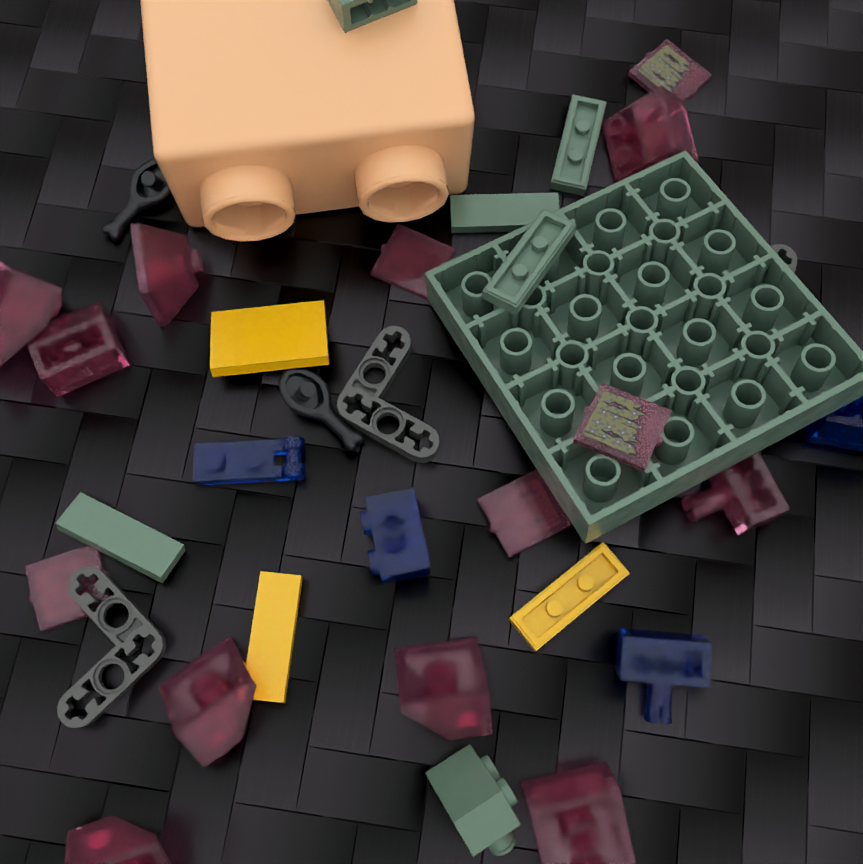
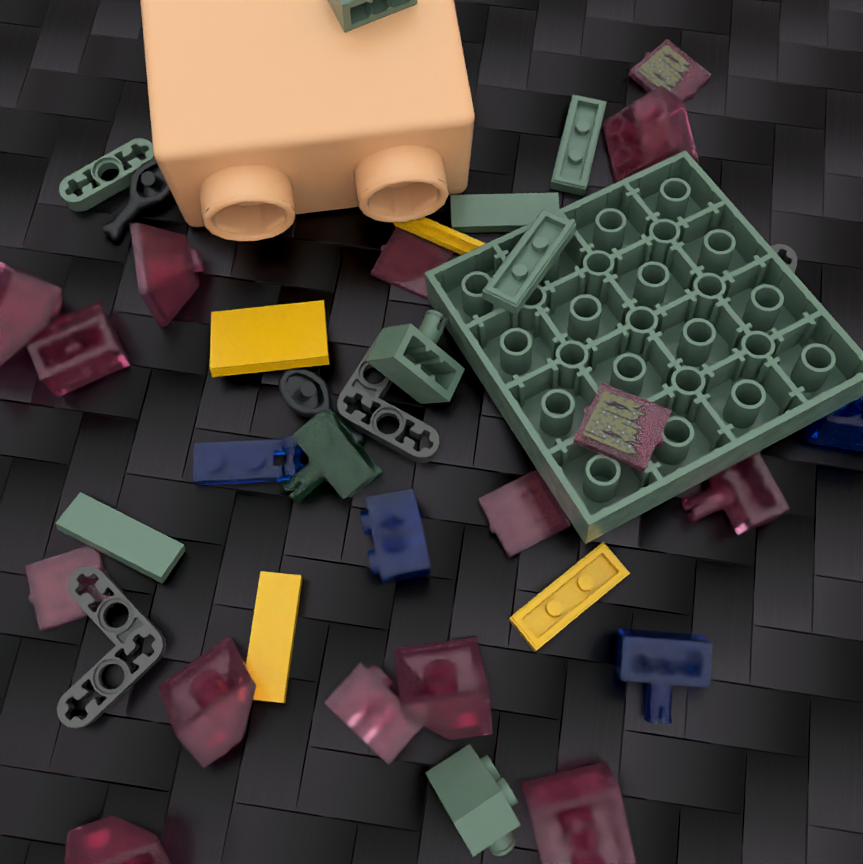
none -> sand green beam [59,138,155,212]
none -> clear green brick [283,410,382,503]
none -> clear pink brick [324,663,425,765]
none -> sand green brick [366,310,465,404]
none -> yellow axle [393,217,486,255]

